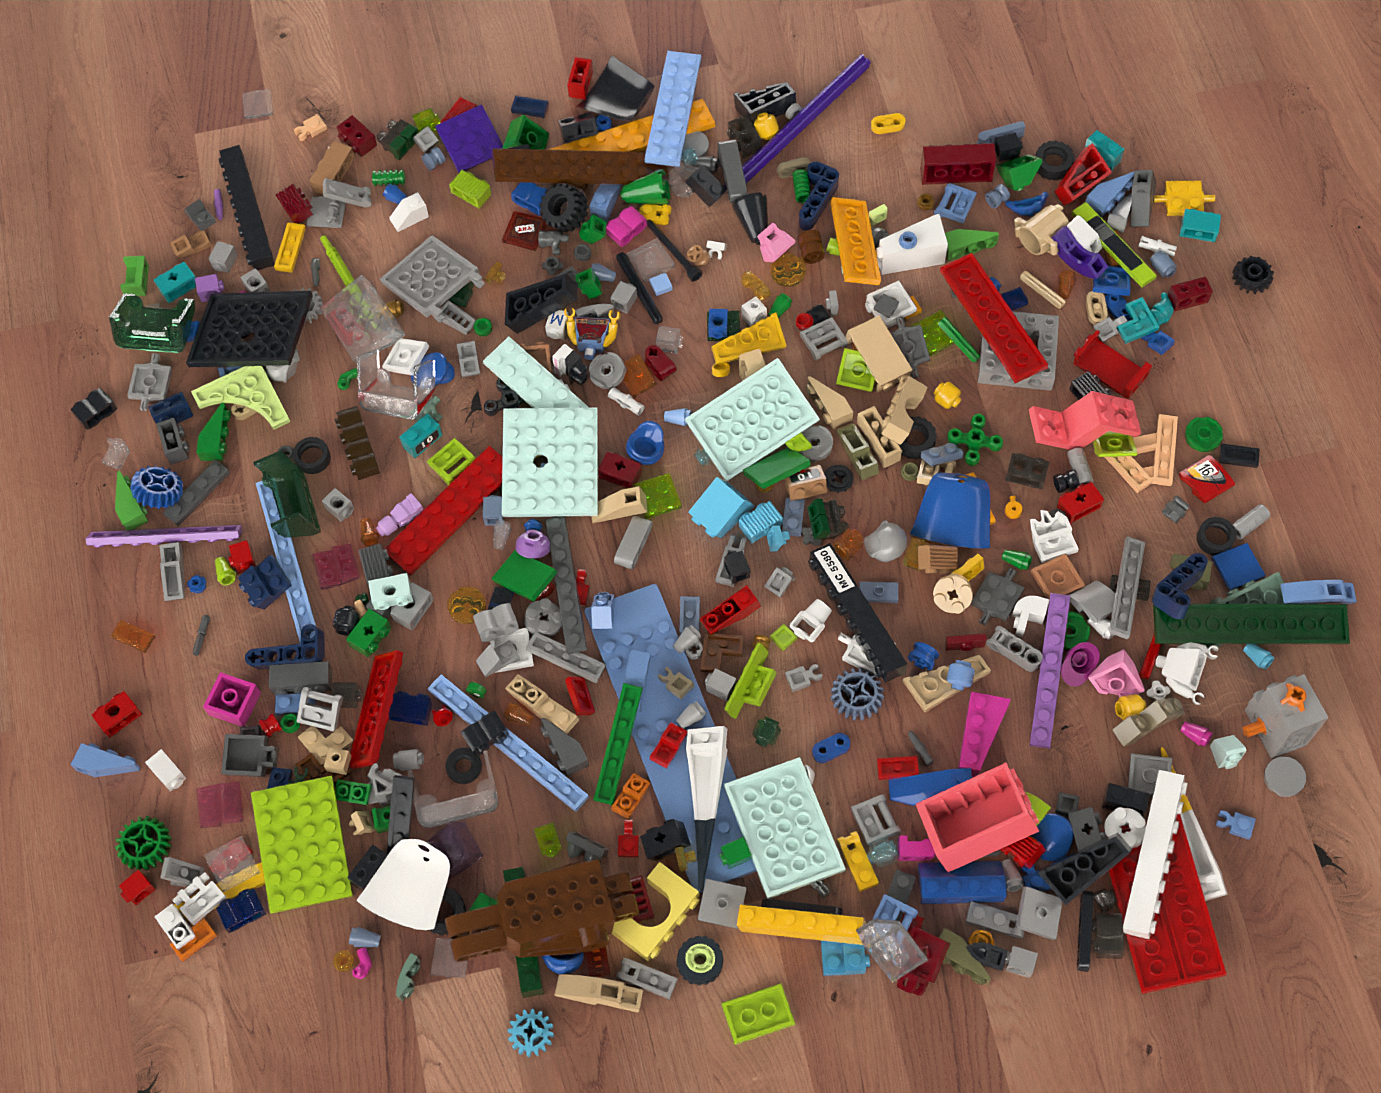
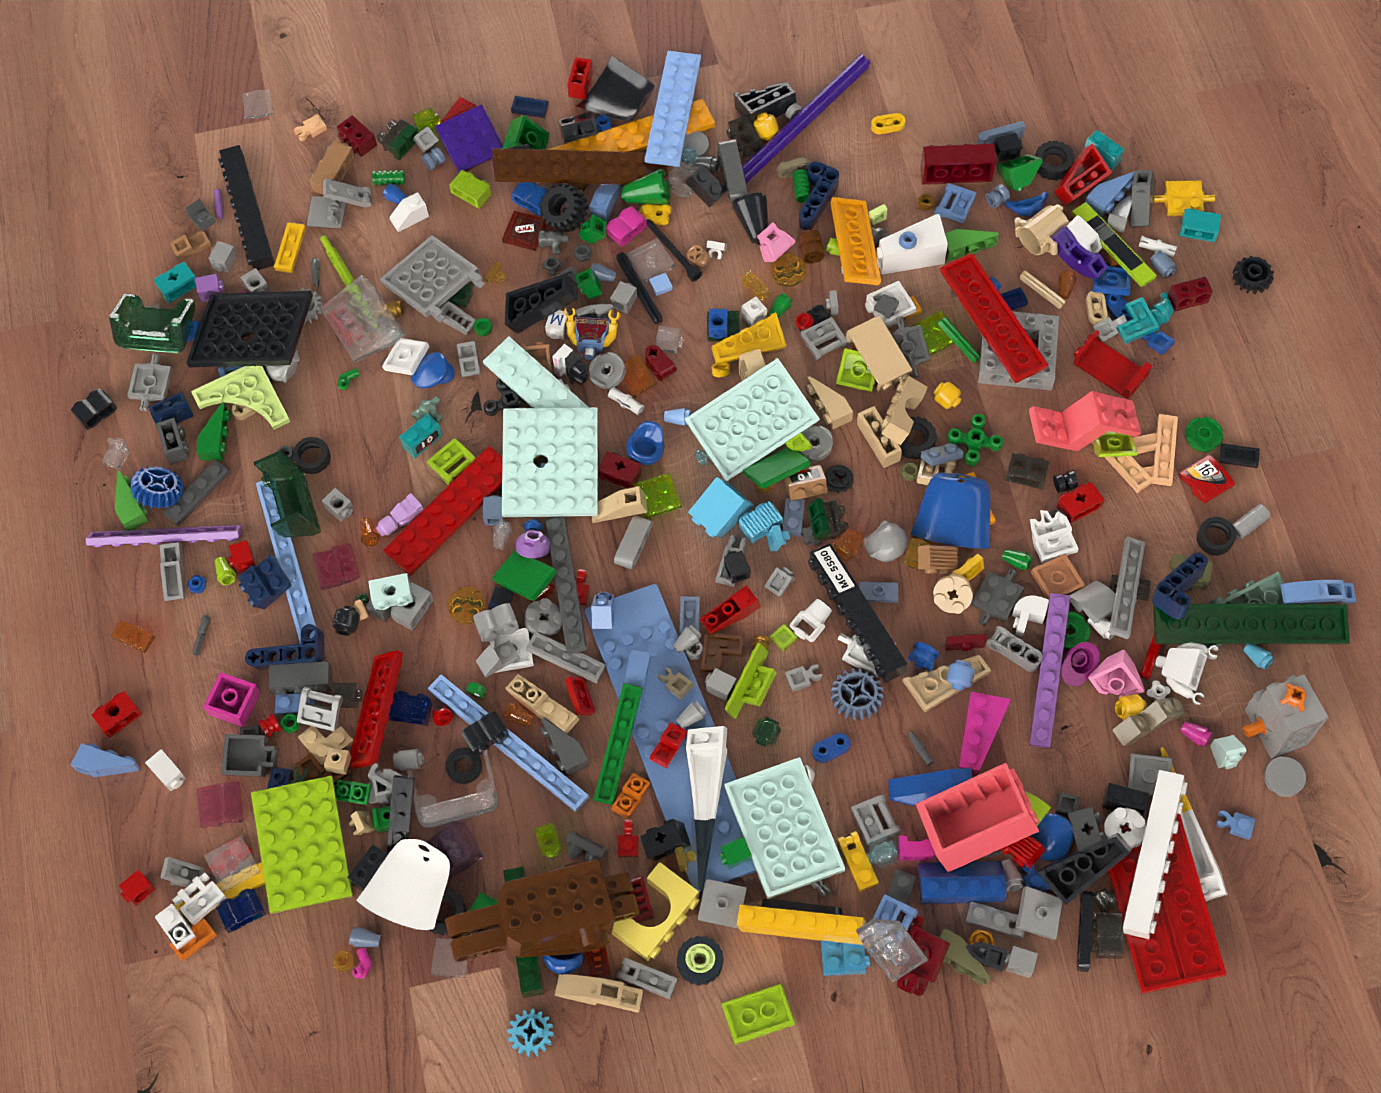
green gear [115,816,172,871] -> none
bright green panel [120,256,149,296] -> none
dark red brick [276,184,313,224] -> none
dark brown brick [334,406,380,480] -> none
green brick [346,609,391,658] -> none
clear windscreen [357,349,435,420] -> none
dark grey brick [358,544,394,587] -> none
sand green slope [396,953,421,1002] -> none
olive slope [837,423,879,480] -> none
red plate [877,756,919,780] -> none
light orange piece [1005,496,1023,519] -> none
light grey axle [1067,447,1094,486] -> none
black brick [1069,371,1112,400] -> none
dark grey piece [1162,495,1190,524] -> none
blue tile [1212,543,1266,591] -> none

